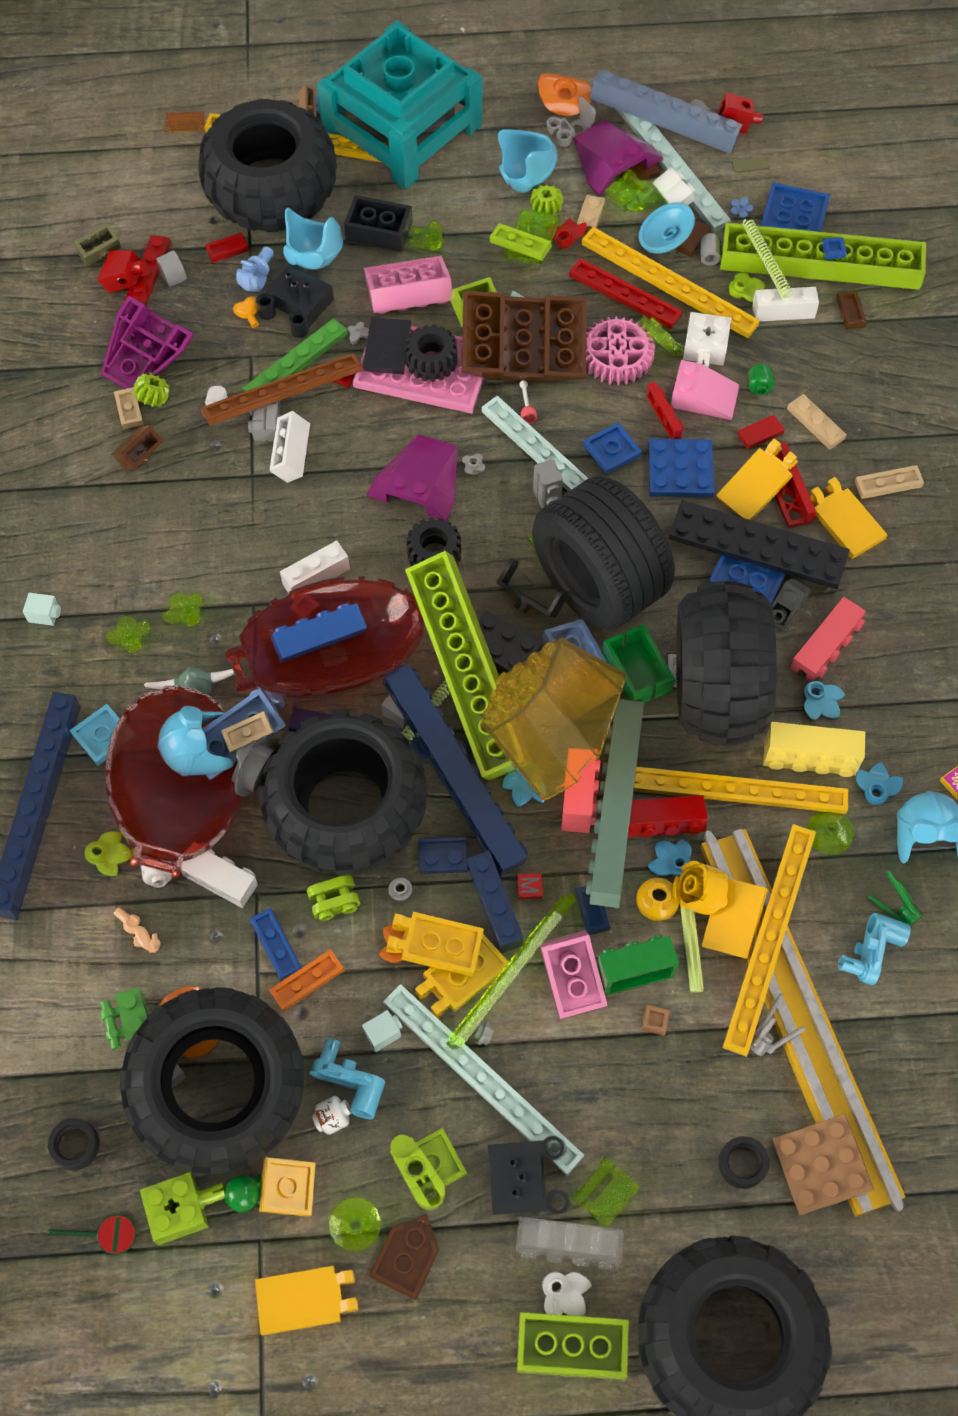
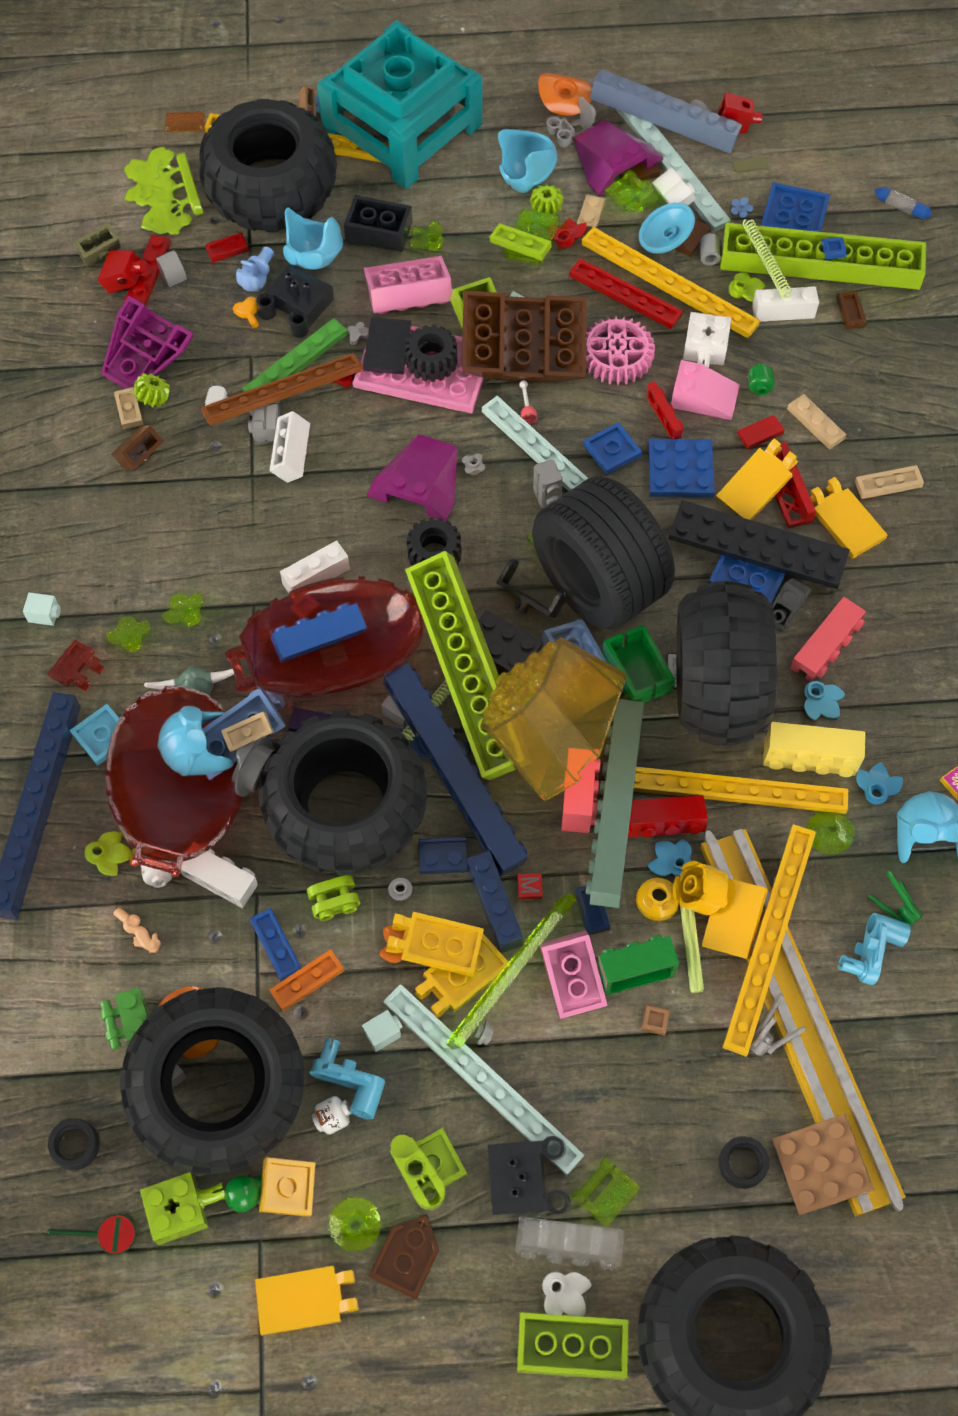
dark azure plate [502,763,548,807] -> none
clear neon green plate [639,316,684,356] -> none
none -> clear red plate [47,639,104,692]
none -> lime plant [124,146,204,235]
none -> piece [875,186,932,219]

